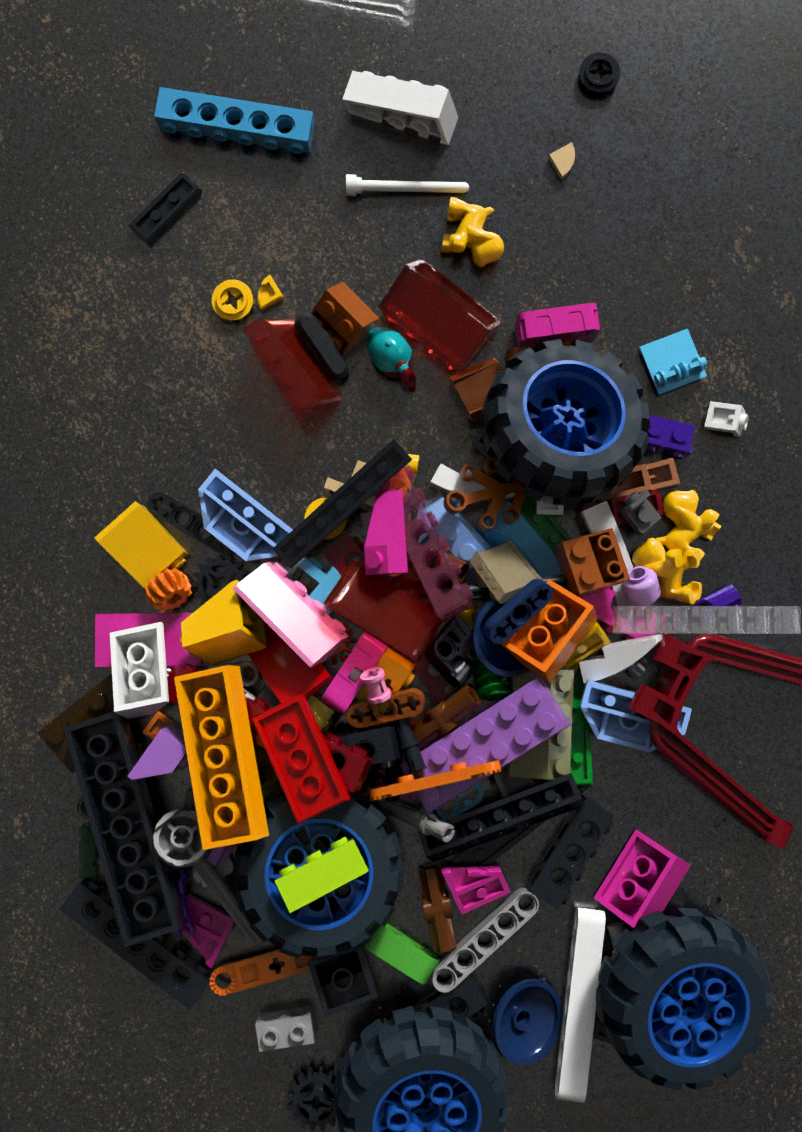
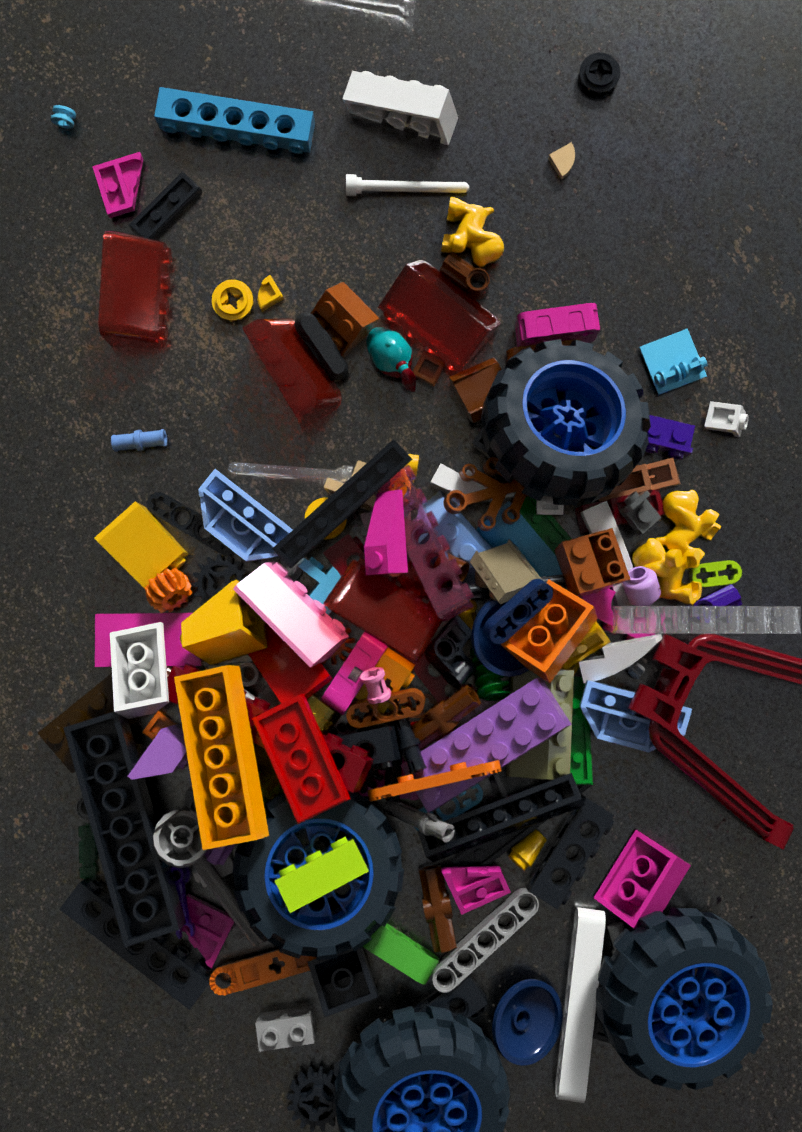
none -> medium azure bush [50,105,76,129]
none -> dark pink wing [92,152,143,218]
none -> clear red windscreen [98,231,172,349]
none -> medium blue pin [111,429,167,452]
none -> clear piece [228,462,354,483]
none -> reddish brown tile [413,352,446,388]
none -> reddish brown piece [439,252,490,300]
none -> yellow cone [508,829,547,871]
none -> lime beam [689,560,742,588]

